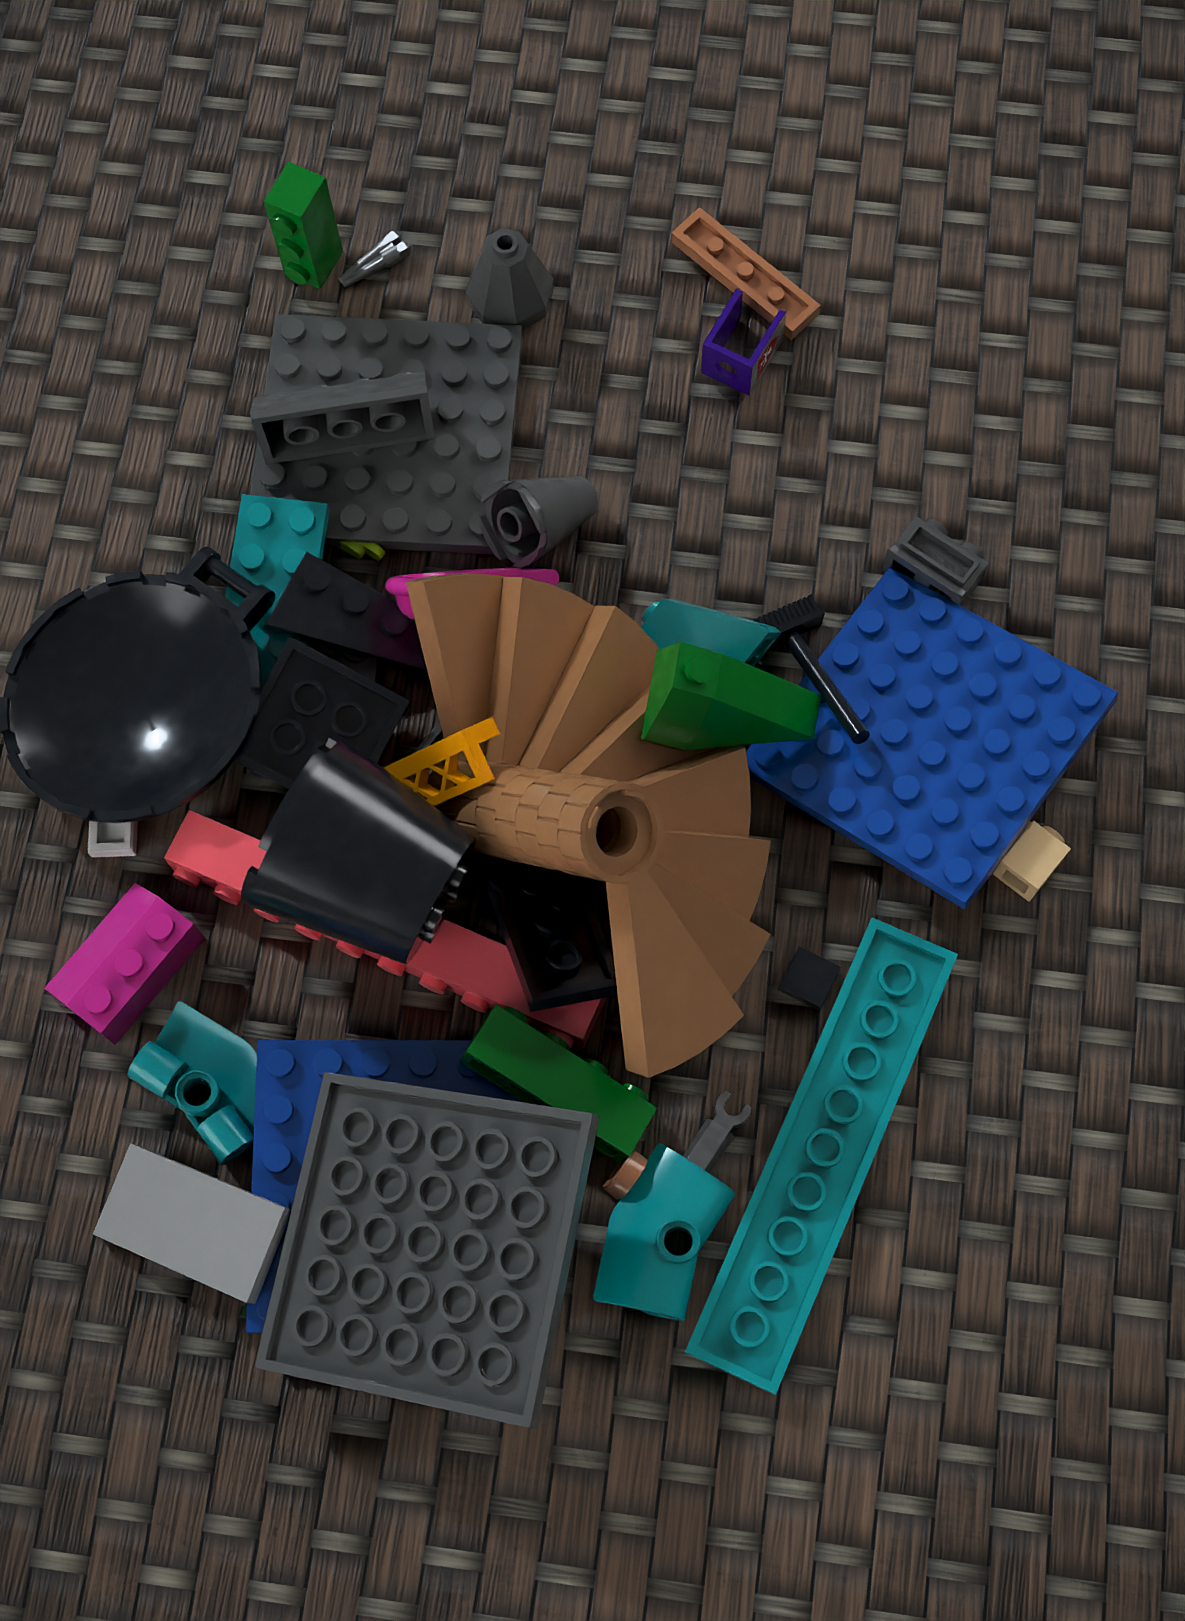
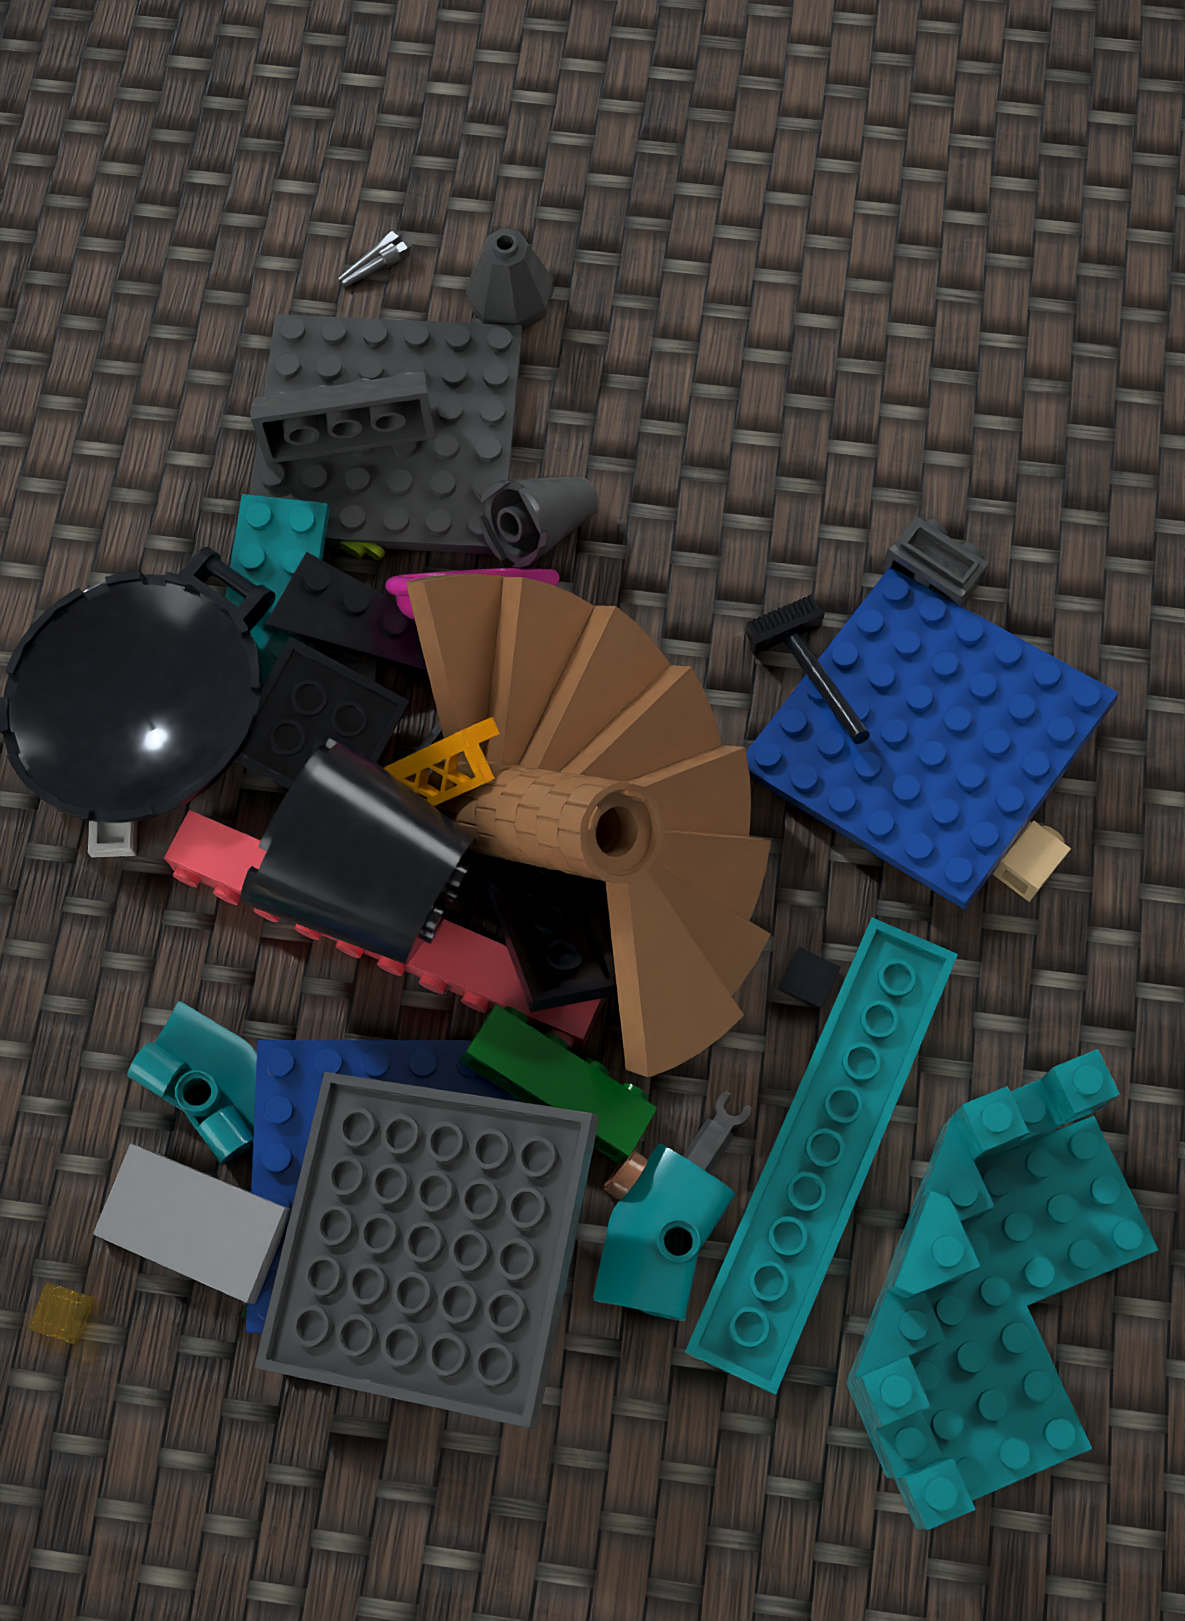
dark pink slope [44,883,205,1045] -> none
green brick [263,162,343,289] -> none
teal slope [641,599,781,667] -> none
green wedge [641,641,821,751] -> none
nougat plate [671,207,821,340] -> none
dark purple piece [701,289,787,396] -> none
none -> clear yellow tile [28,1282,95,1345]
none -> teal brick [846,1049,1159,1531]

